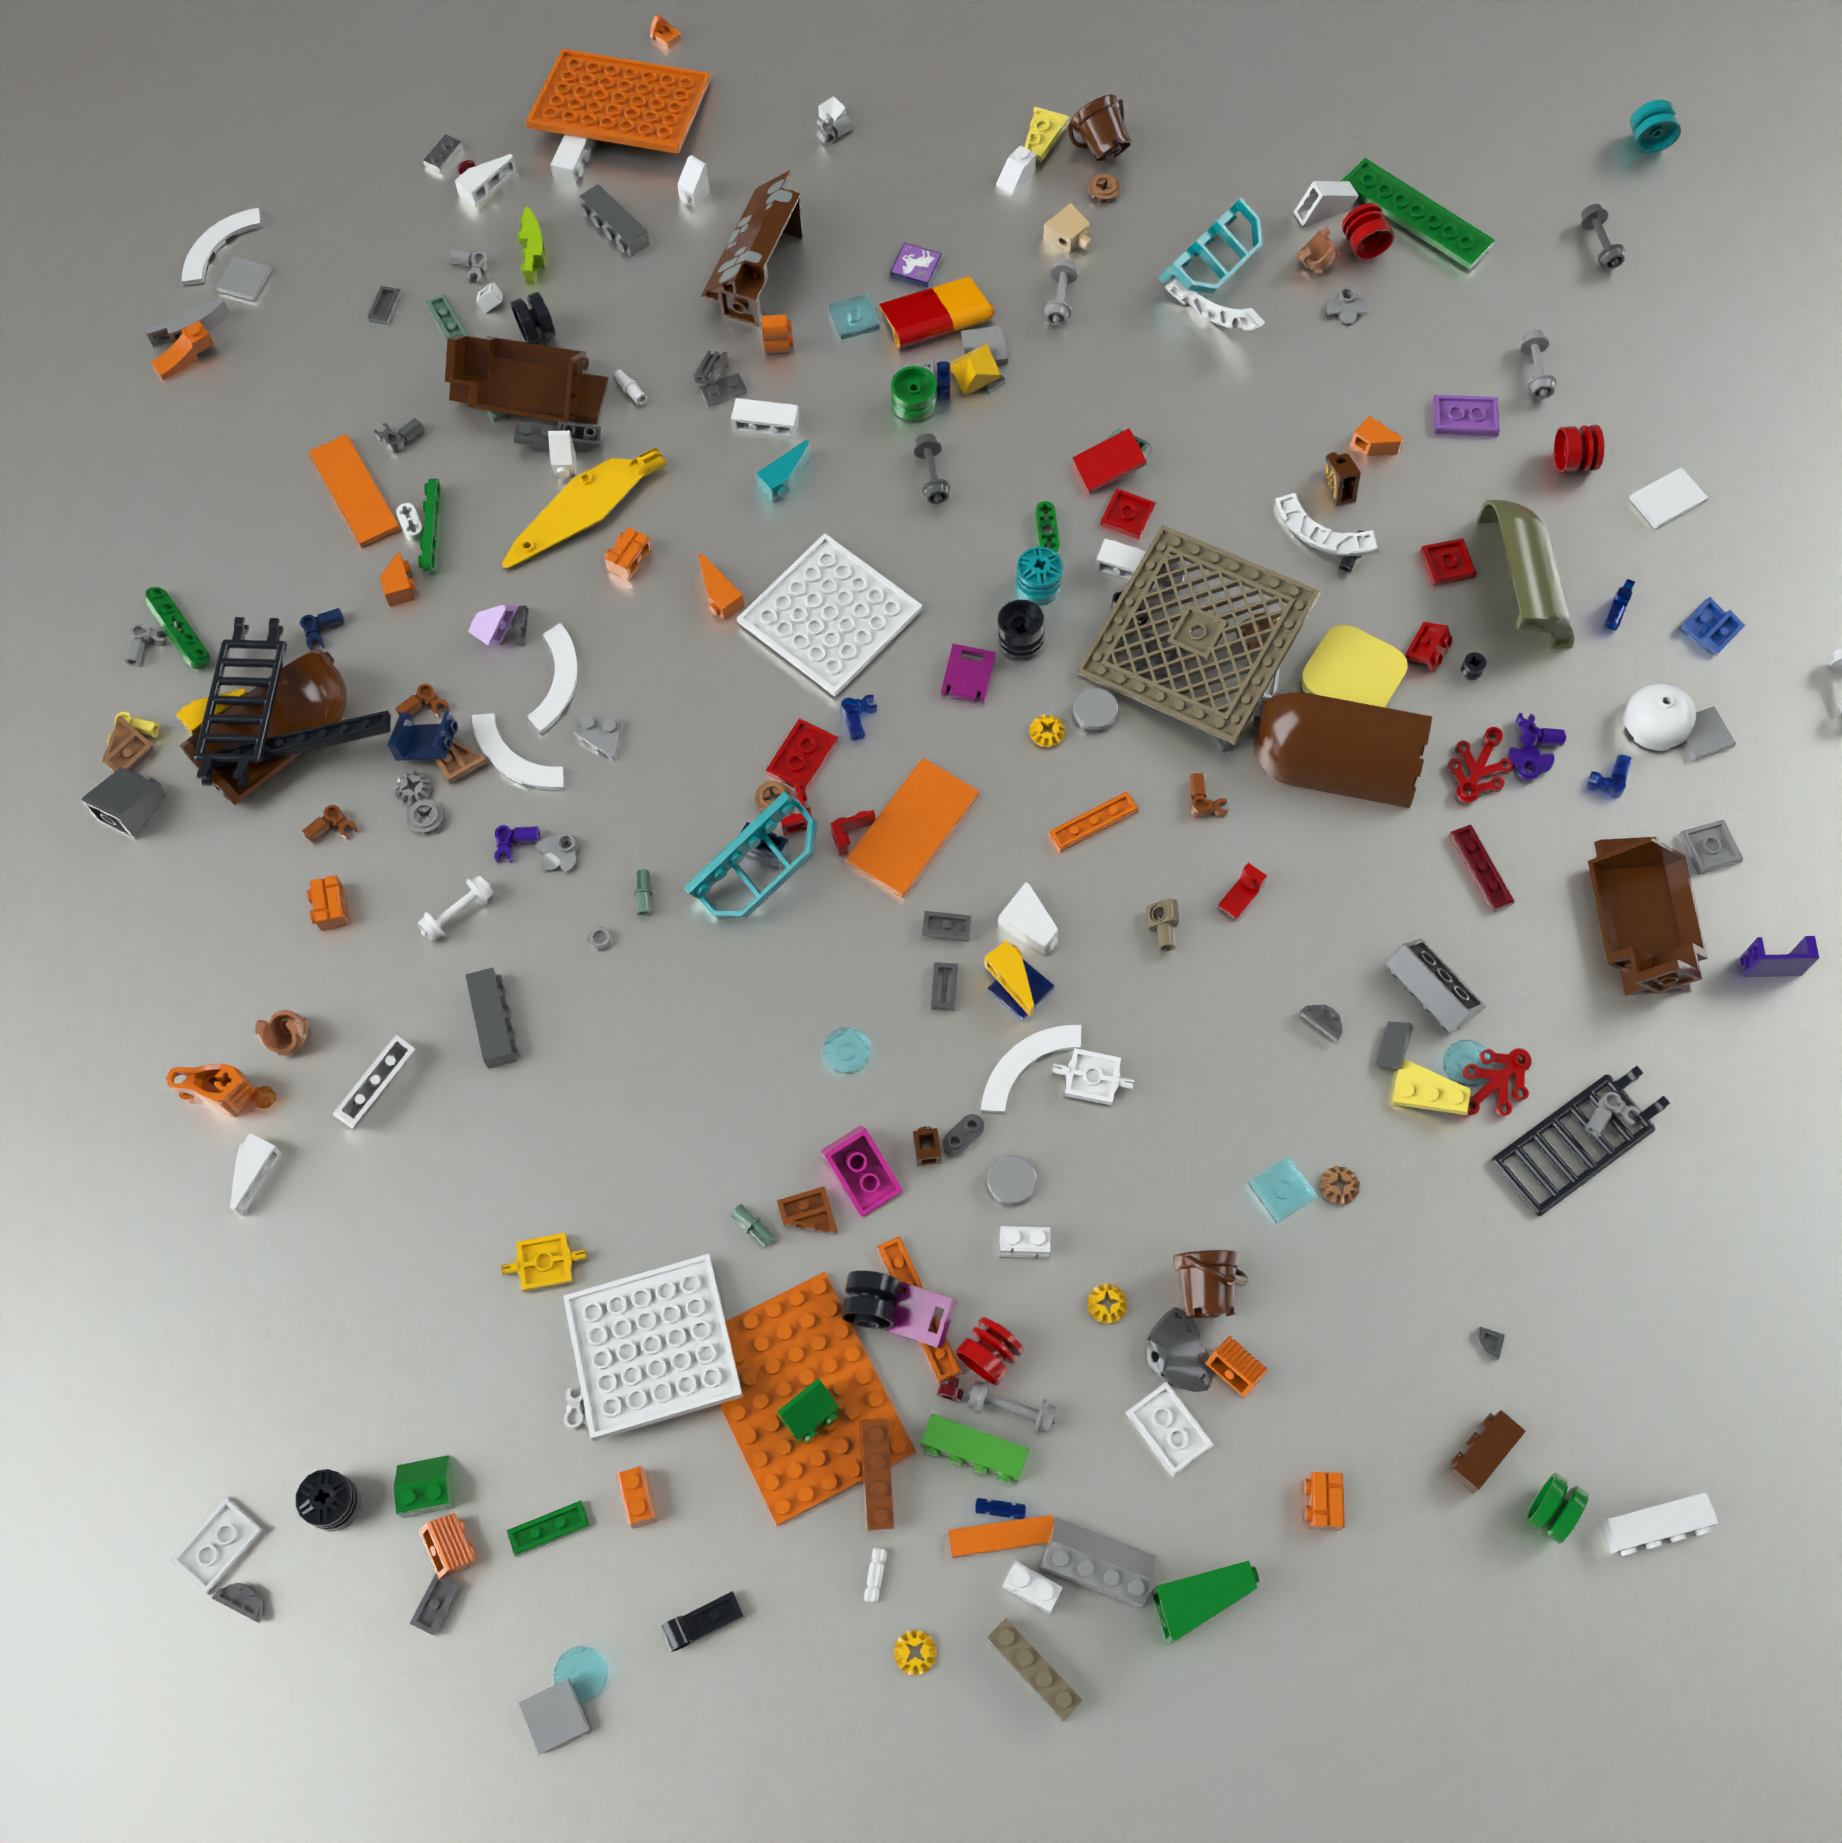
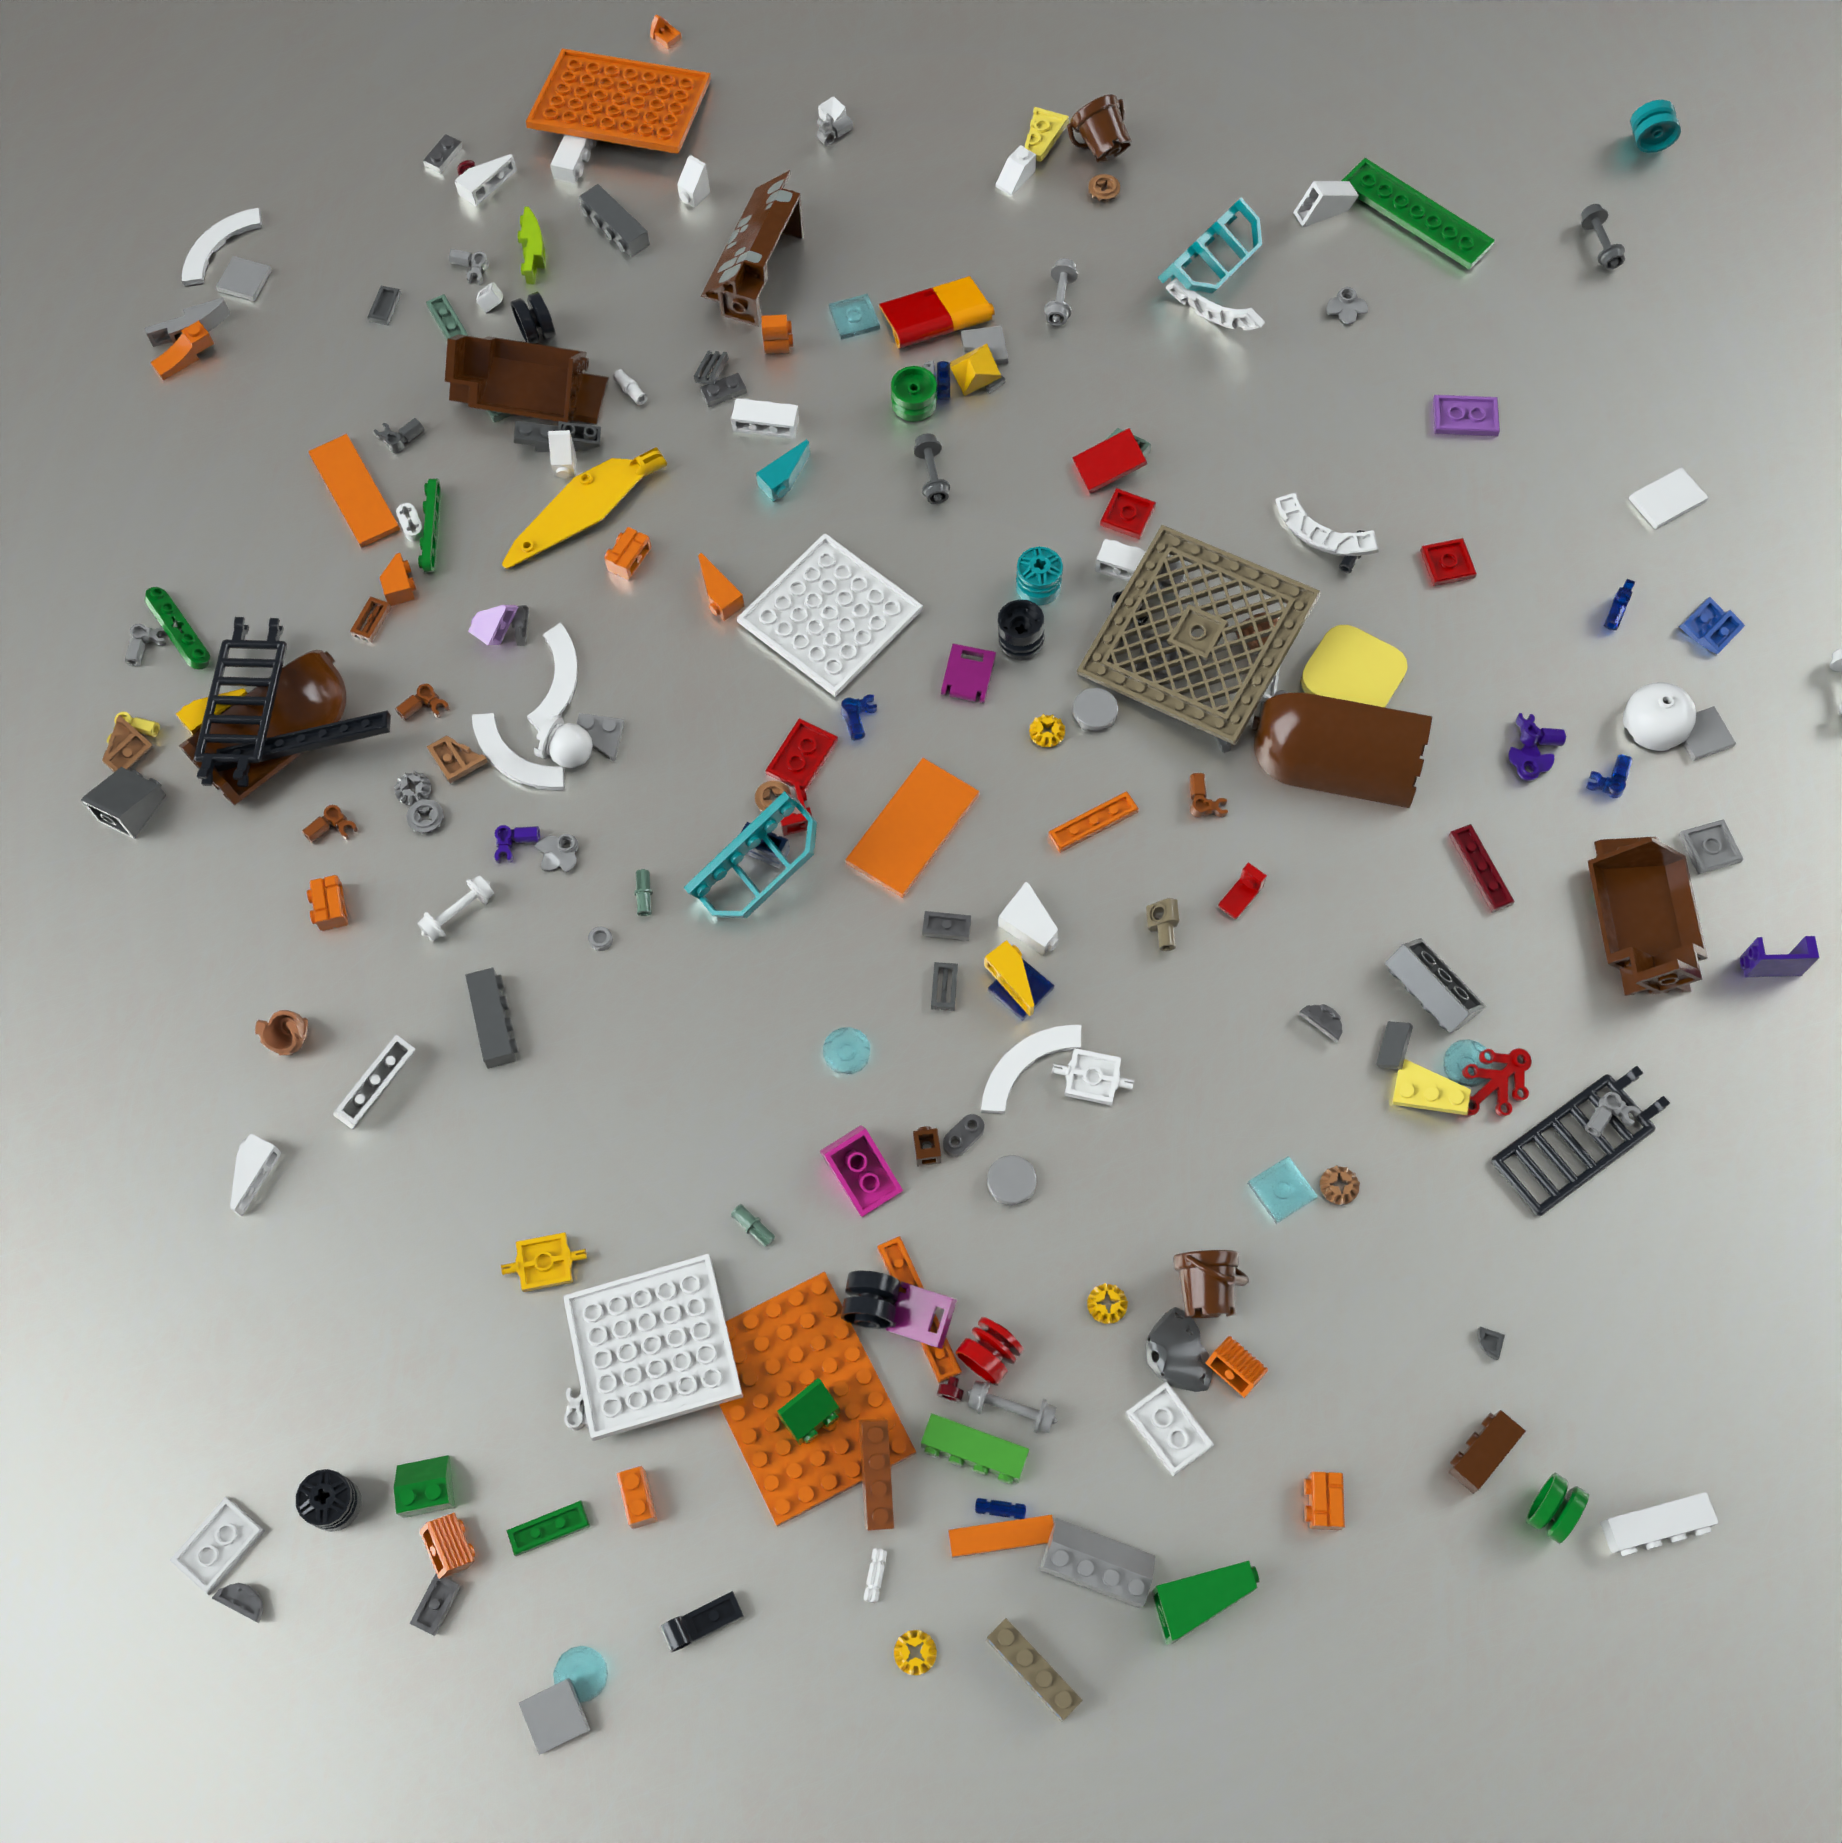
orange piece [166,1064,257,1117] -> none
clear orange plate [252,1086,276,1109] -> none
dark blue bar [300,608,345,651] -> none
dark blue panel [387,710,458,761] -> none
dark orange wing [777,1186,838,1234] -> none
red bracket [830,810,876,856] -> none
tile [890,242,942,288] -> none
white brick [999,1226,1051,1259] -> none
white brick [1003,1561,1063,1615] -> none
green beam [1035,501,1060,554] -> none
tan torso [1043,203,1093,252] -> none
nougat helmet [1297,227,1339,274] -> none
reddish brown torso [1325,452,1361,506] -> none
red wheel [1341,203,1395,260] -> none
orange slope [1351,416,1403,456] -> none
red bracket [1405,622,1453,672] -> none
red plant [1447,727,1513,803] -> none
black wheel [1460,652,1487,680] -> none
olive panel [1476,500,1574,650] -> none
light grey piece [1521,330,1557,399] -> none
red wheel [1553,425,1605,473] -> none
none -> dark orange tile [350,596,392,643]
none -> white tile [534,714,593,768]

